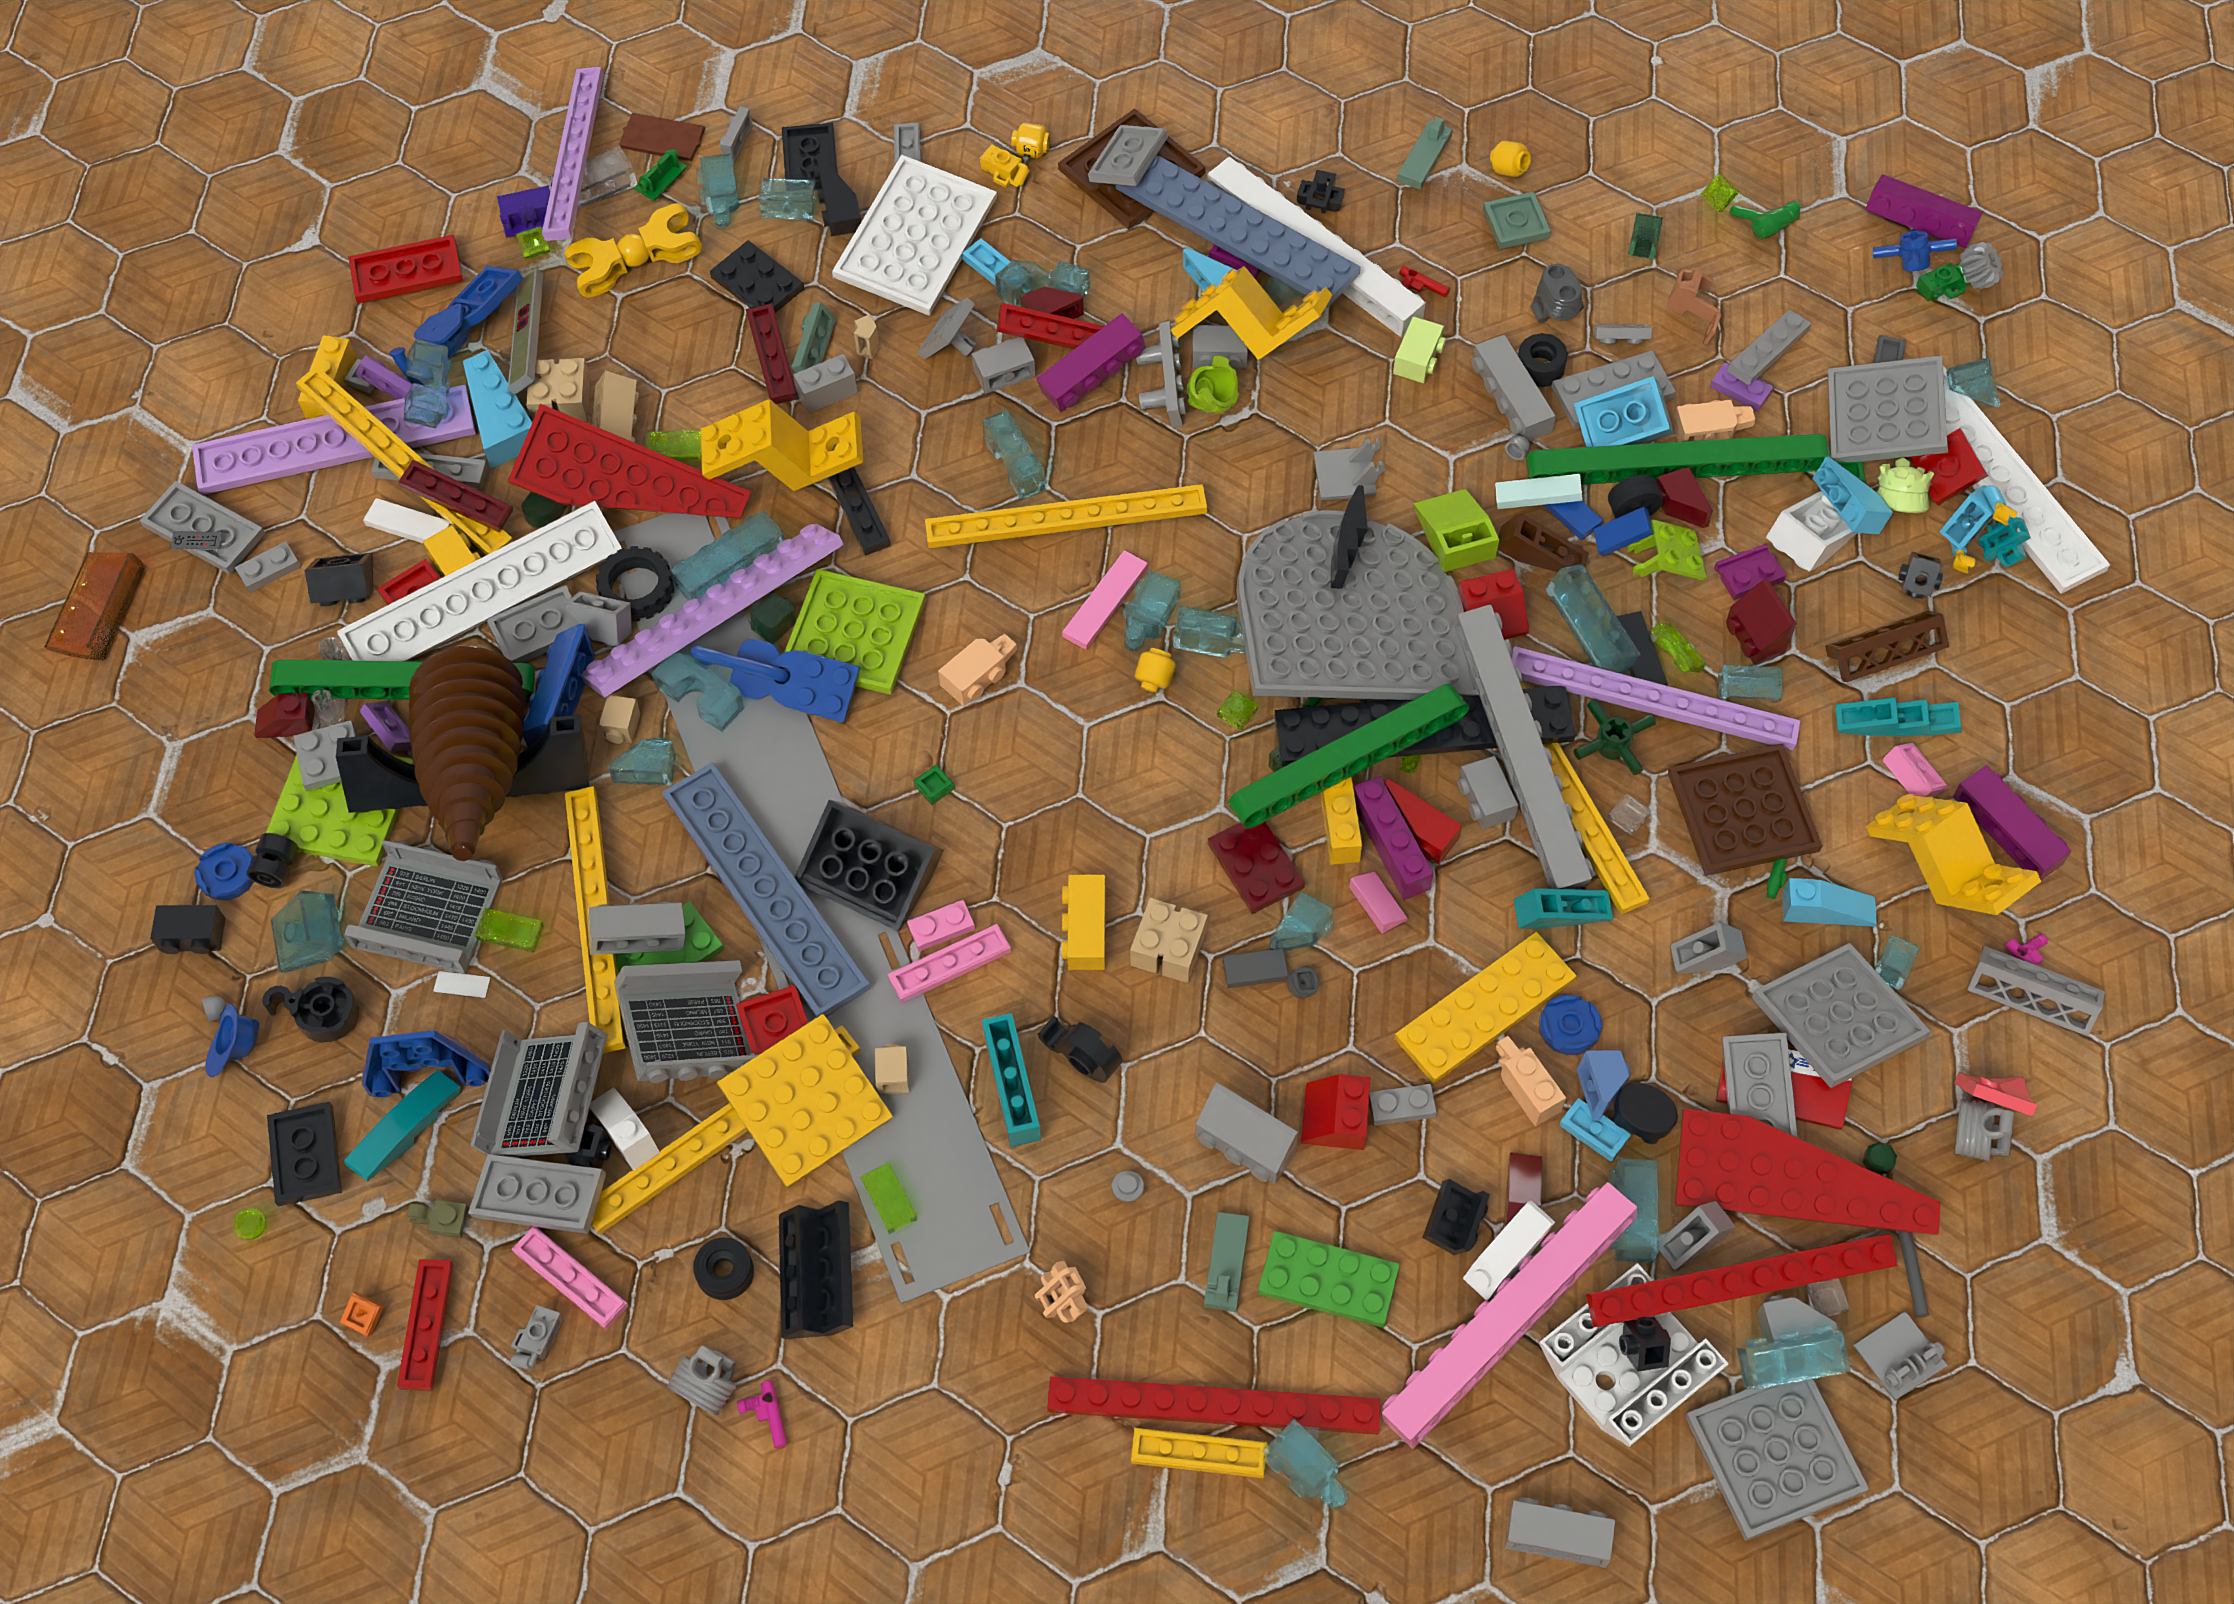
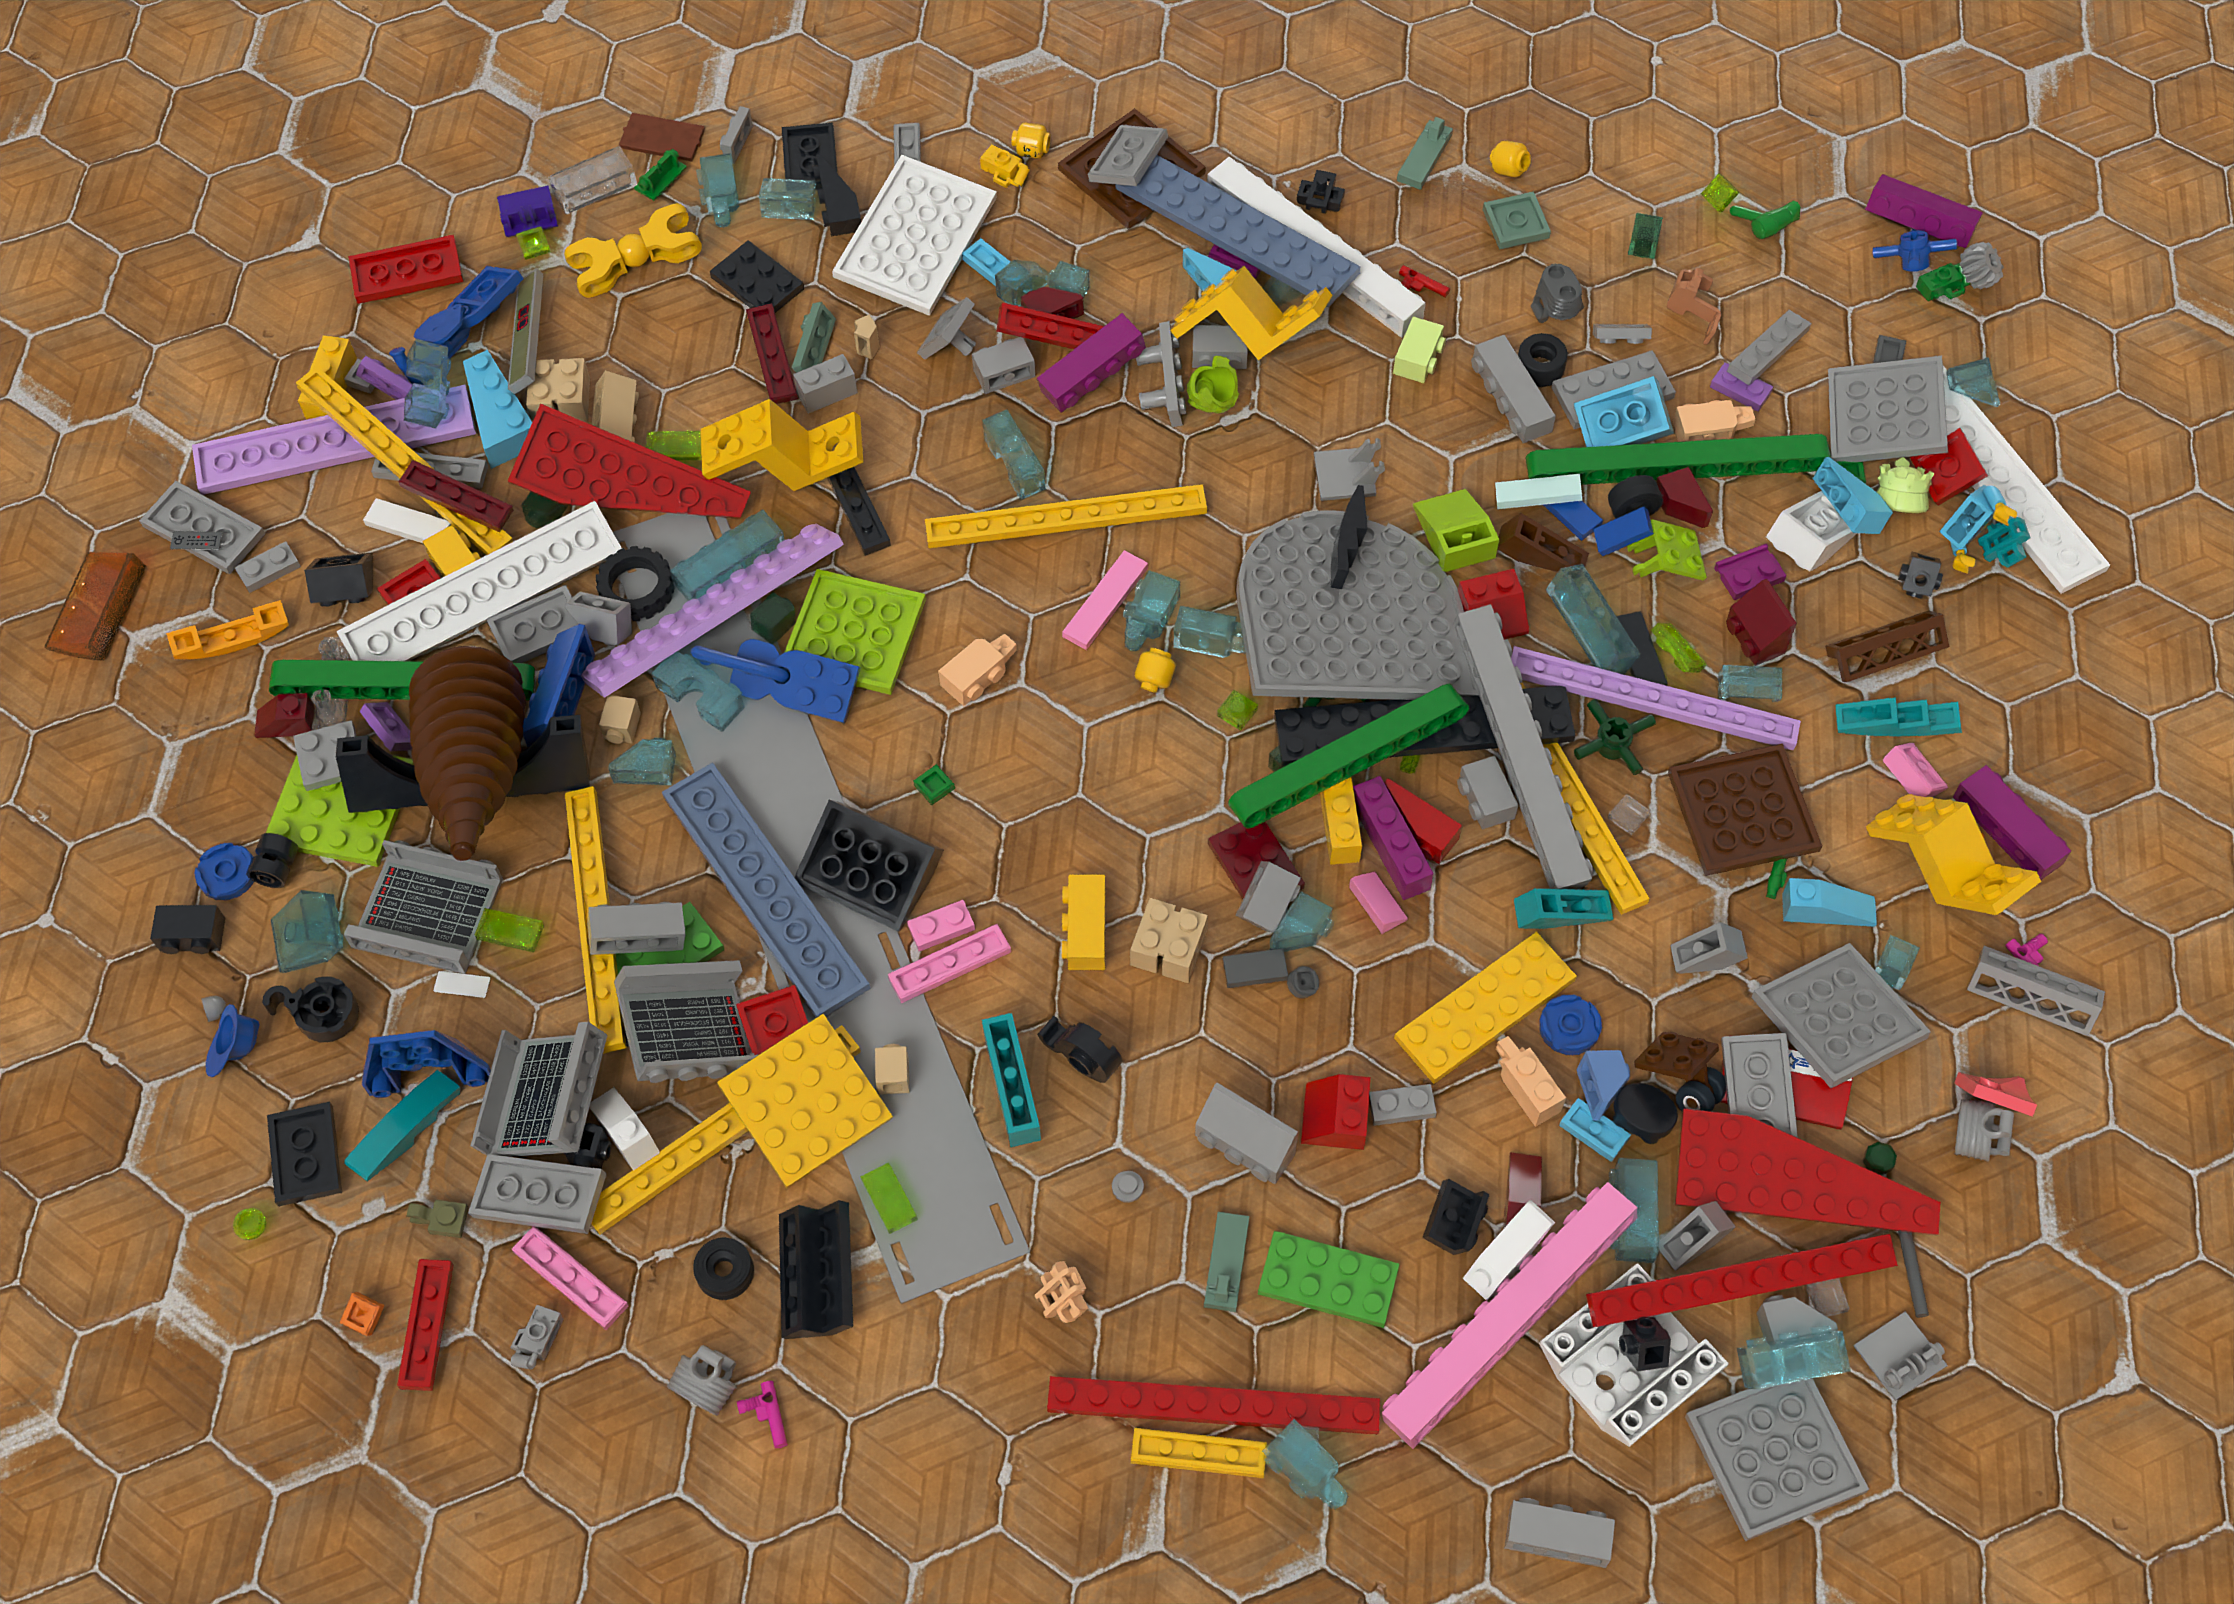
lavender plate [542,67,604,241] -> none
light grey hinge [1505,435,1530,460] -> none
none -> light orange slope [166,600,289,659]
none -> light grey brick [1235,861,1301,933]
none -> reddish brown plate [1634,1032,1726,1112]

